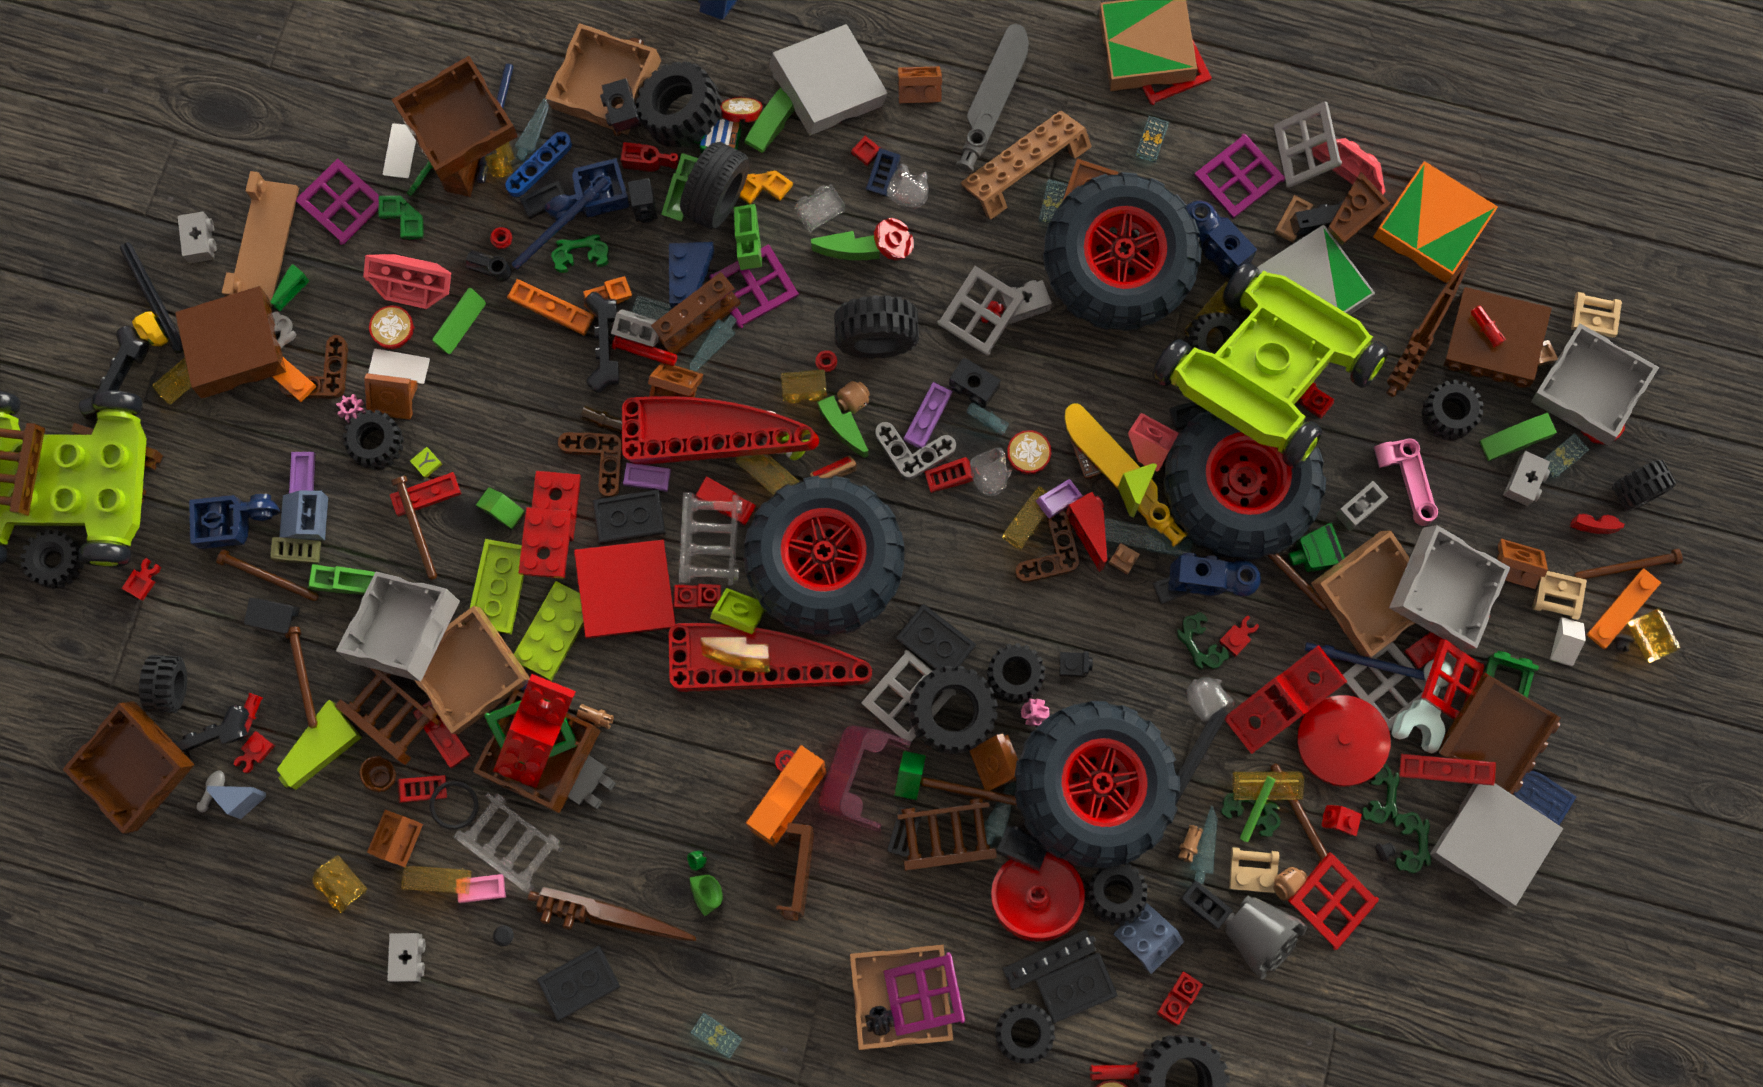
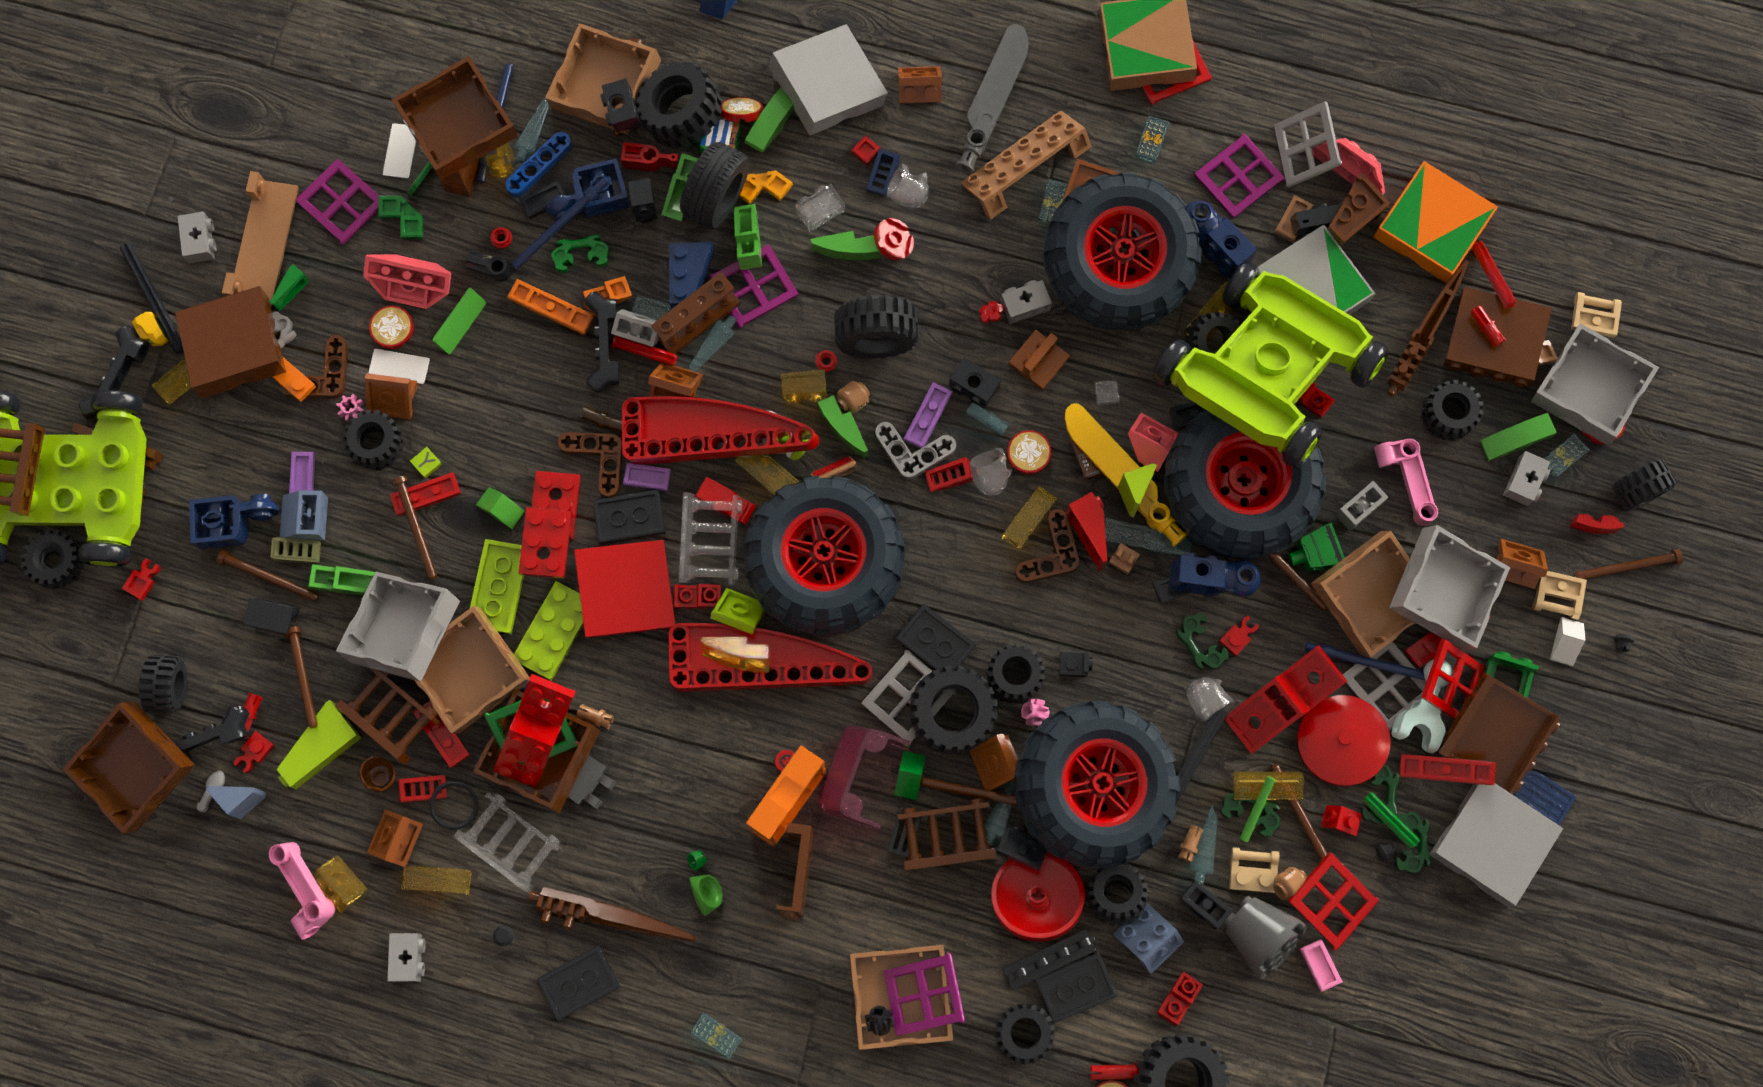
bright pink tile [457,874,506,903] -> none
light grey window [937,266,1025,355] -> none
medium lavender tile [1036,479,1083,518] -> none
orange plate [1586,568,1661,649] -> none
clear yellow bracket [1627,608,1681,663] -> none
none -> bright pink piece [269,842,335,939]
none -> dark orange bracket [1008,330,1070,391]
none -> clear tile [1094,380,1119,406]
none -> bright pink tile [1299,939,1342,992]
none -> green axle [1363,792,1420,849]
none -> red axle [1471,241,1516,309]

